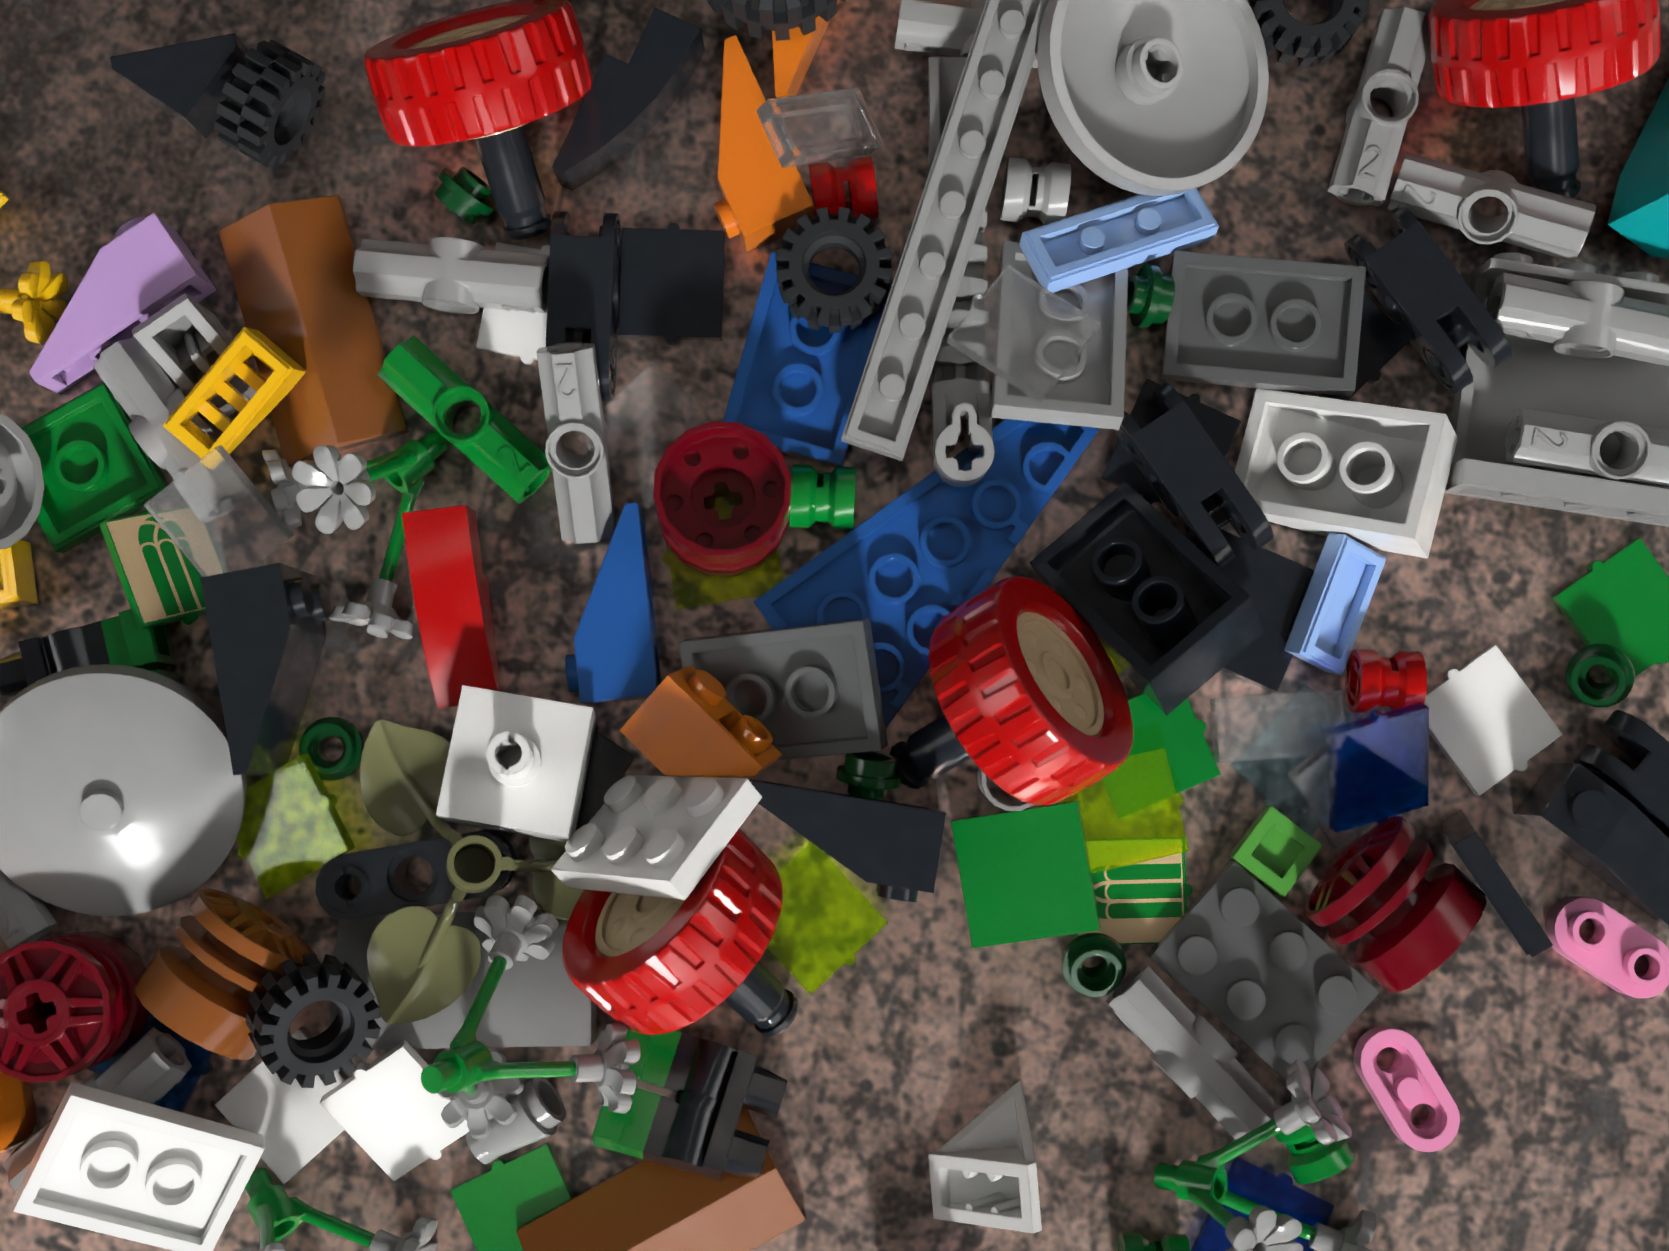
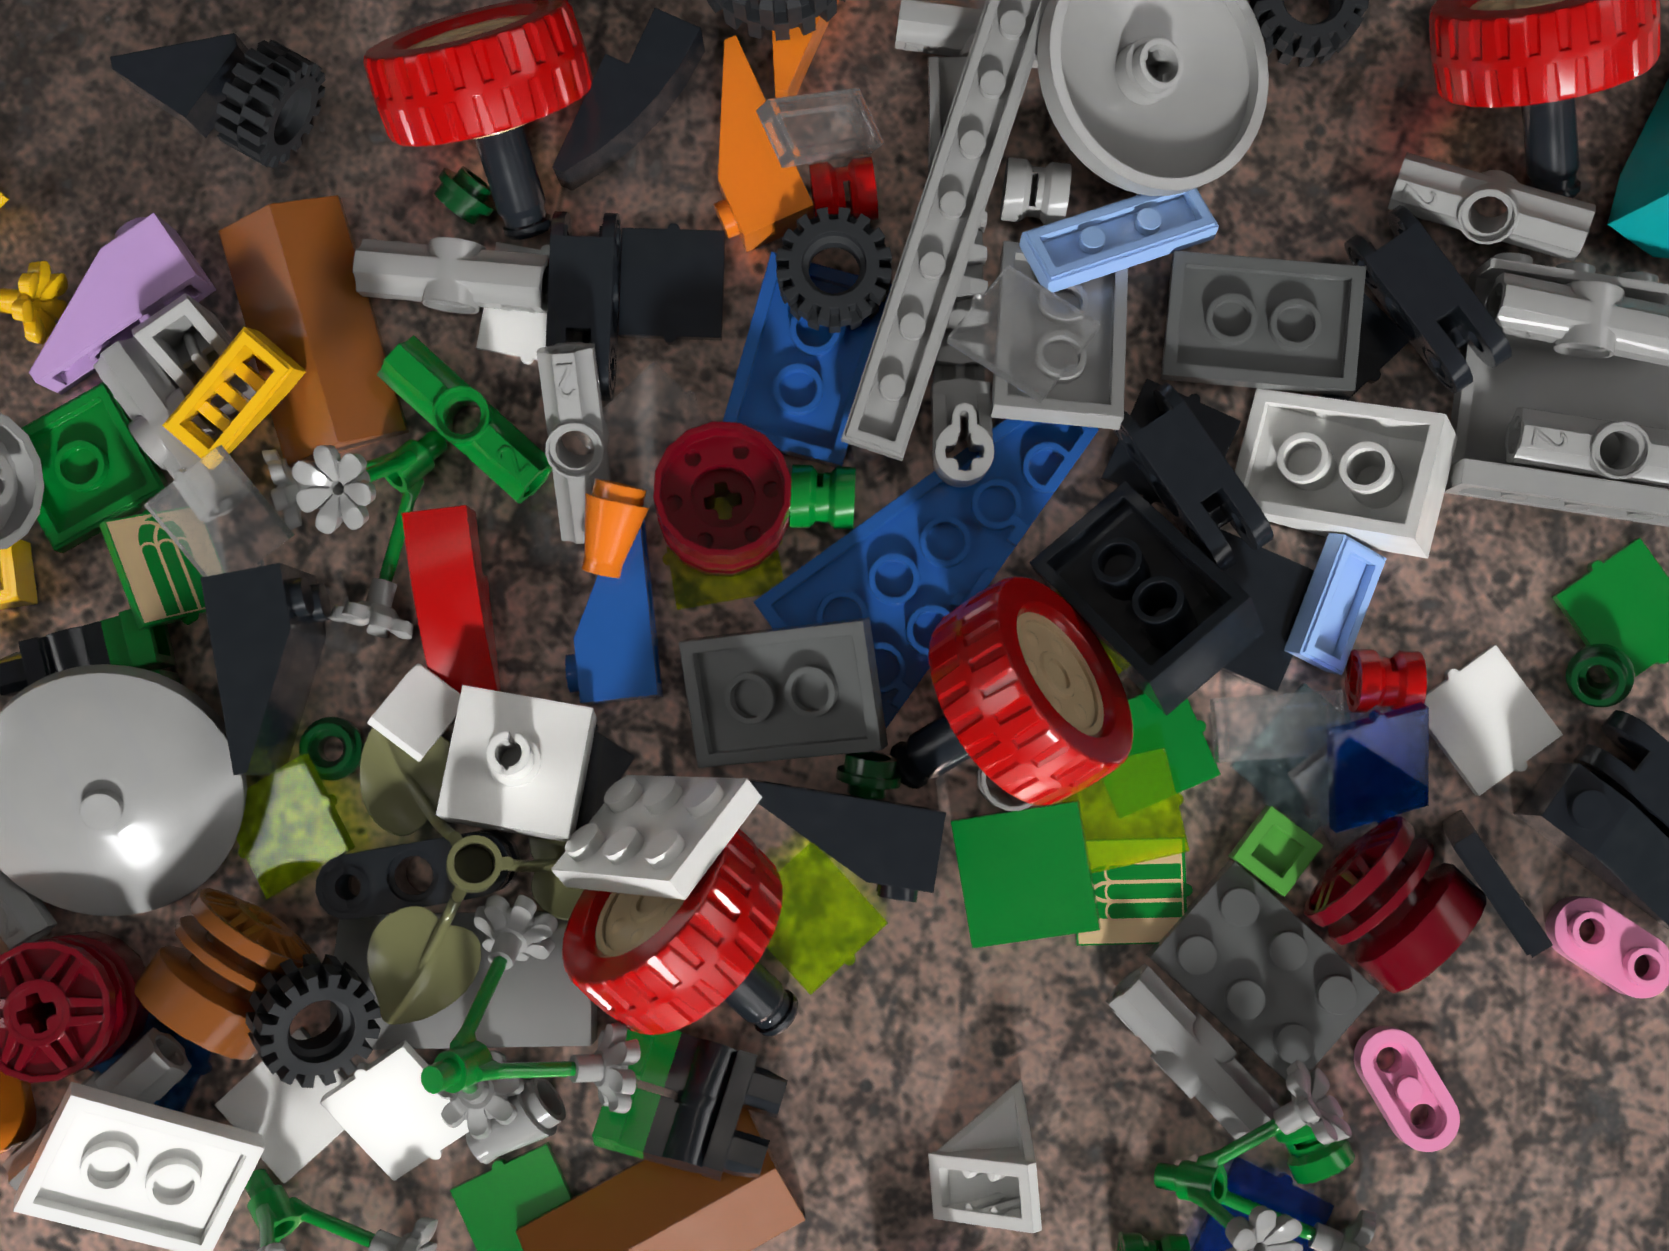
orange slope [619,665,783,777] -> none
dark green plate [1061,933,1127,997] -> none
dark green plate [1127,264,1175,328] -> none
light grey piece [1328,6,1430,206] -> none
none -> white slope [367,663,460,762]
none -> orange cone [582,478,649,578]

